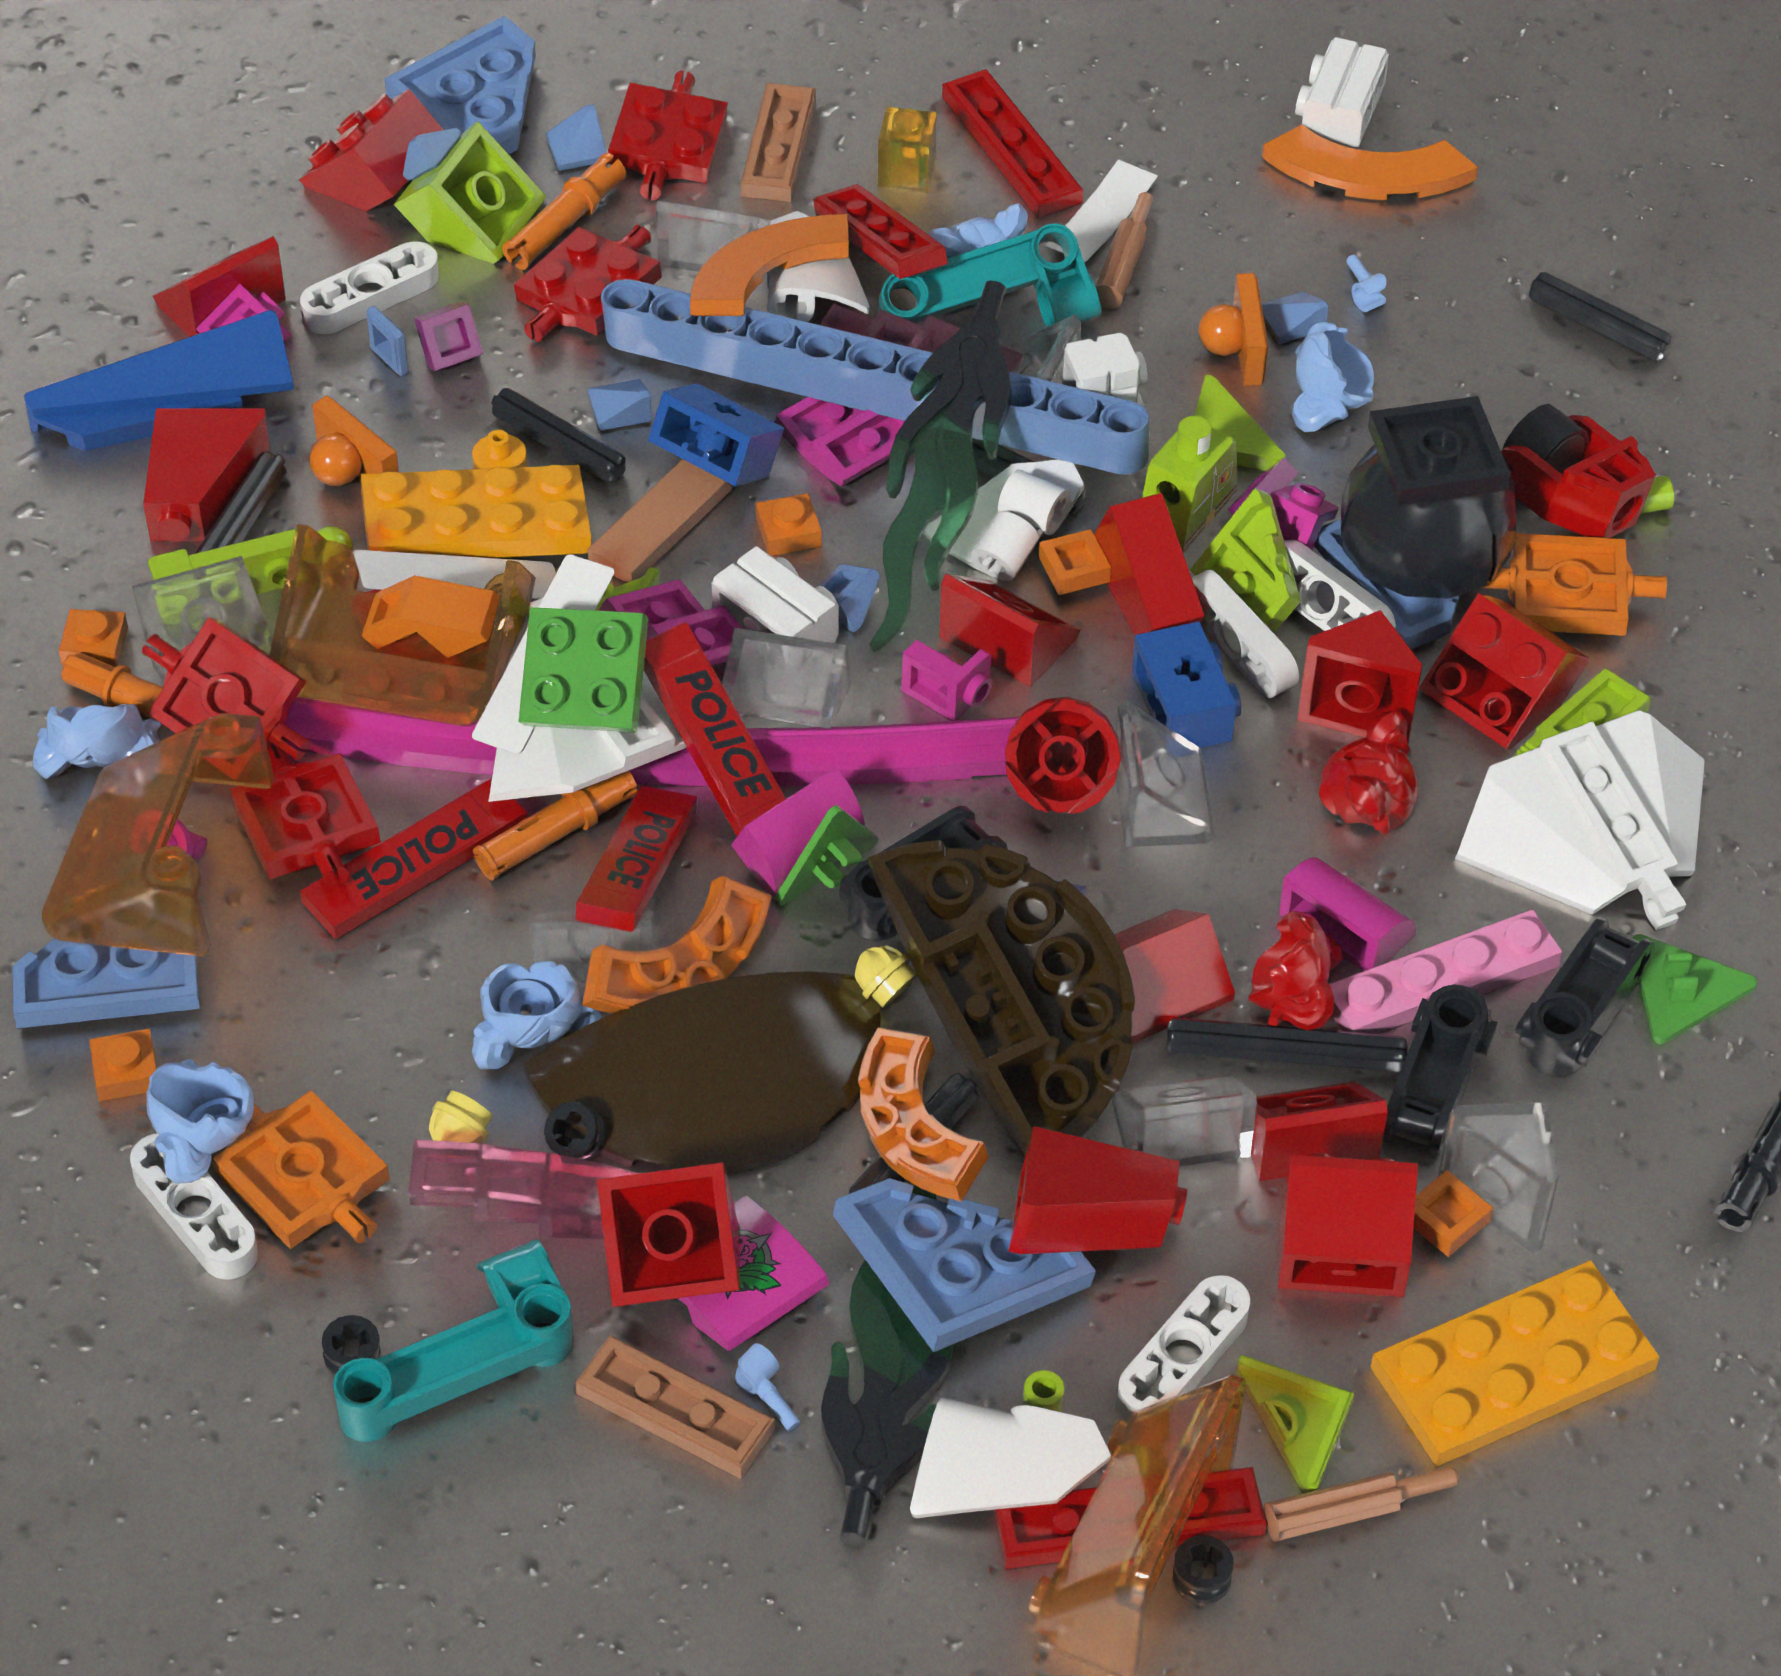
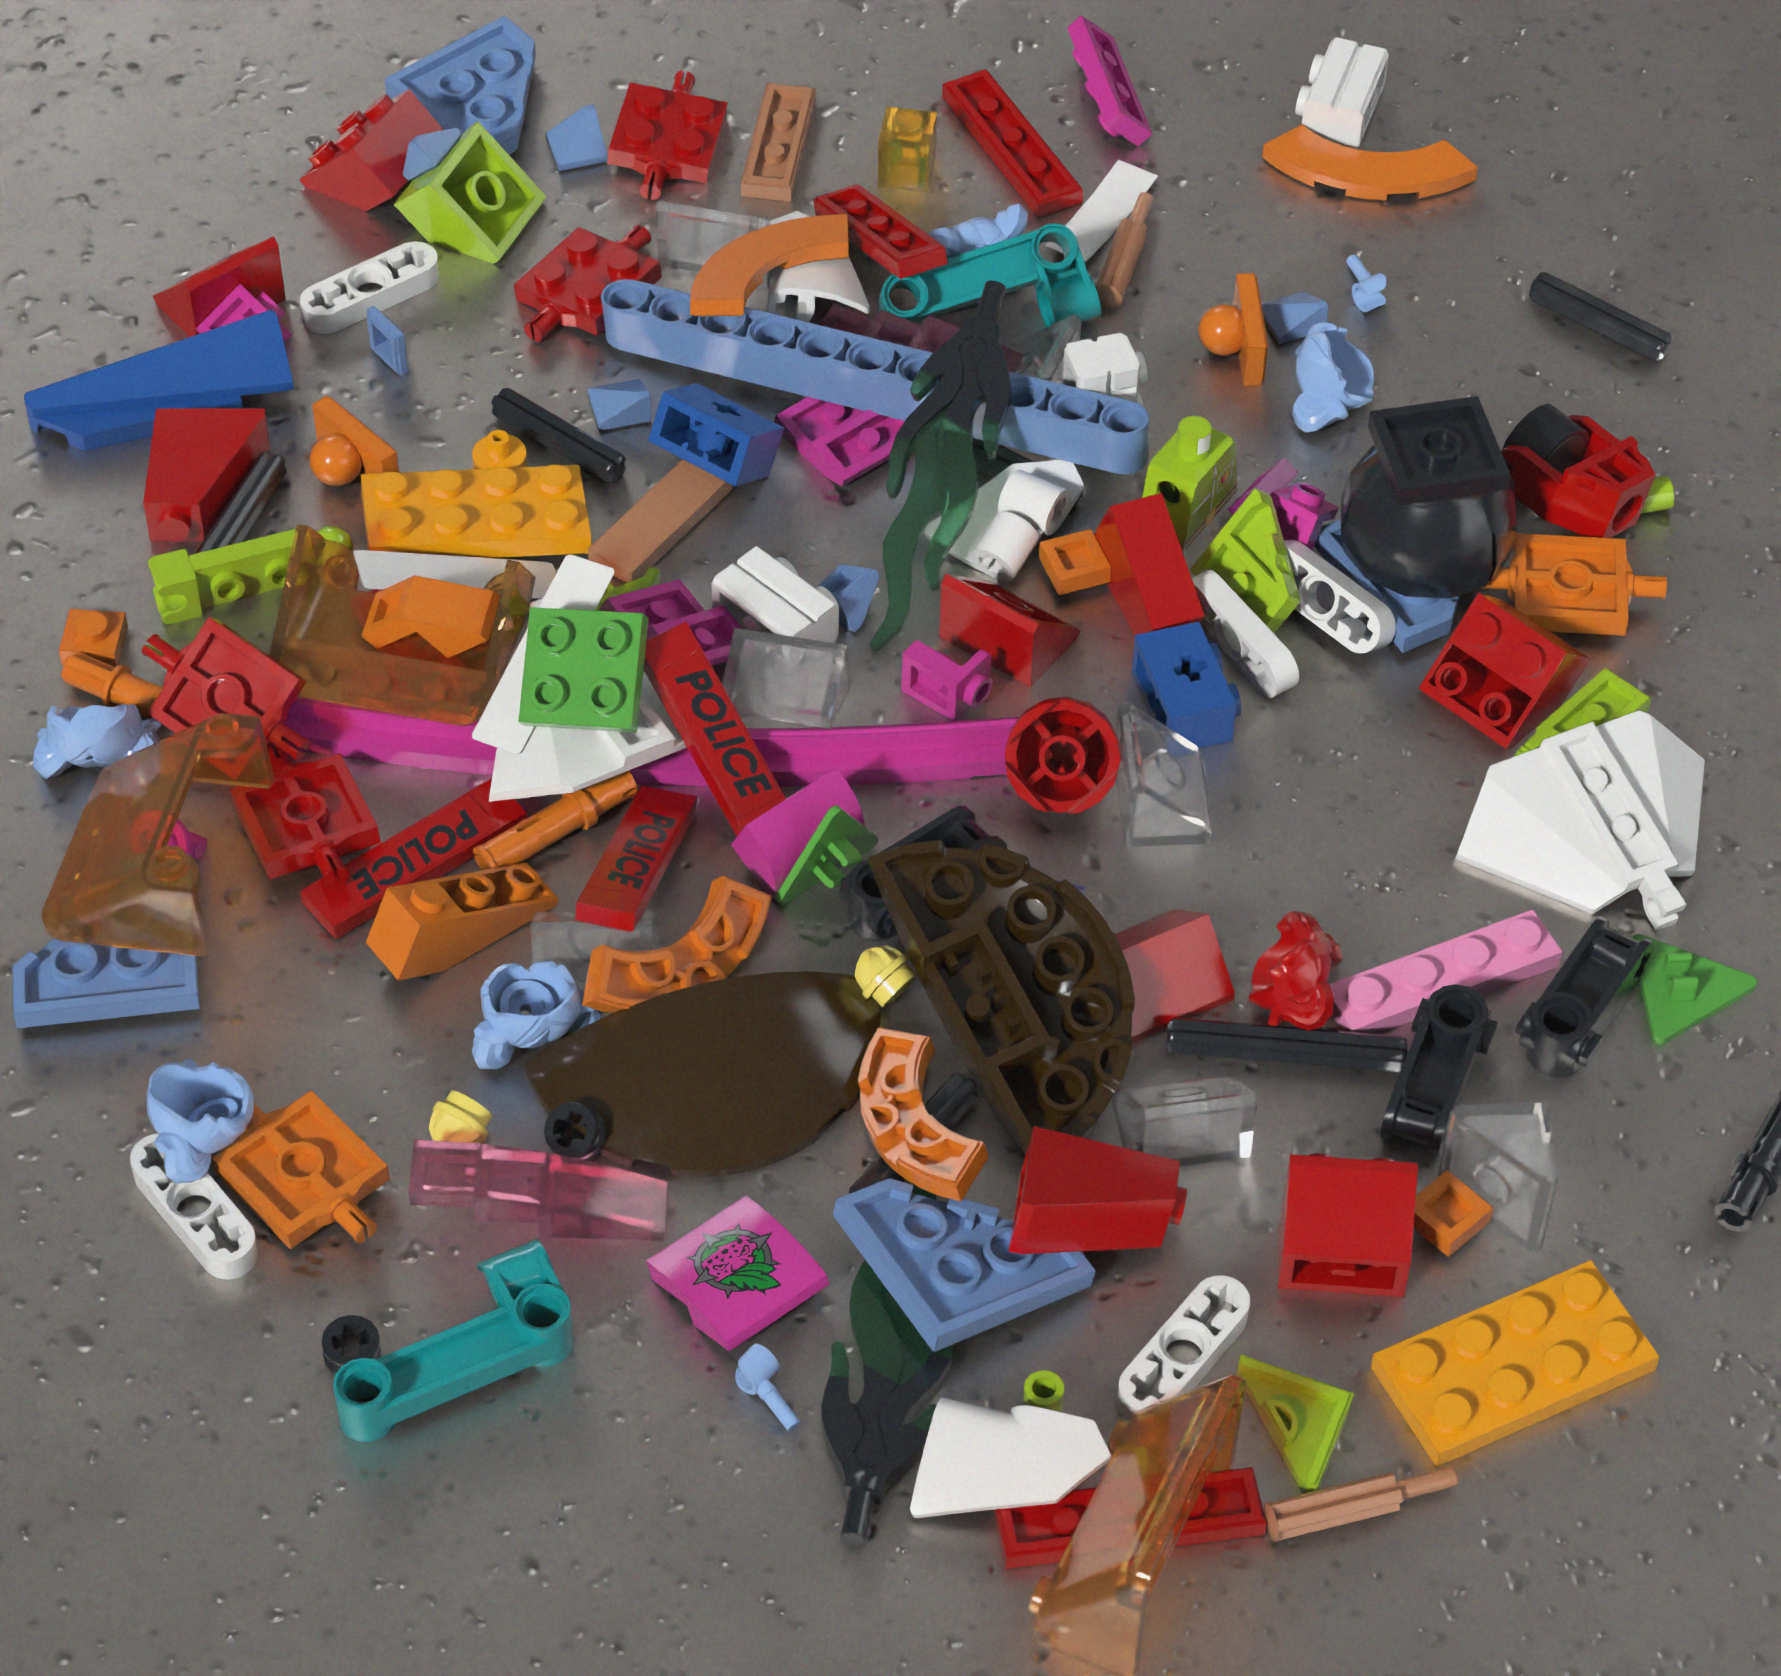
orange plate [89,1028,157,1102] -> none
clear slope [132,556,276,682] -> none
magenta tile [414,301,483,371] -> none
orange pin [502,153,626,270] -> none
nougat tile [575,1335,775,1479] -> none
red slope [596,1162,740,1307] -> none
orange plate [755,493,822,556] -> none
black bush [1172,1535,1234,1604] -> none
lime tile [1194,374,1286,471] -> none
red slope [1236,1081,1388,1182] -> none
dark pink brick [1279,857,1416,971] -> none
red slope [1297,610,1423,745] -> none
red hair [1318,710,1419,835] -> none
none -> orange slope [365,862,559,981]
none -> dark pink plate [1067,15,1153,147]

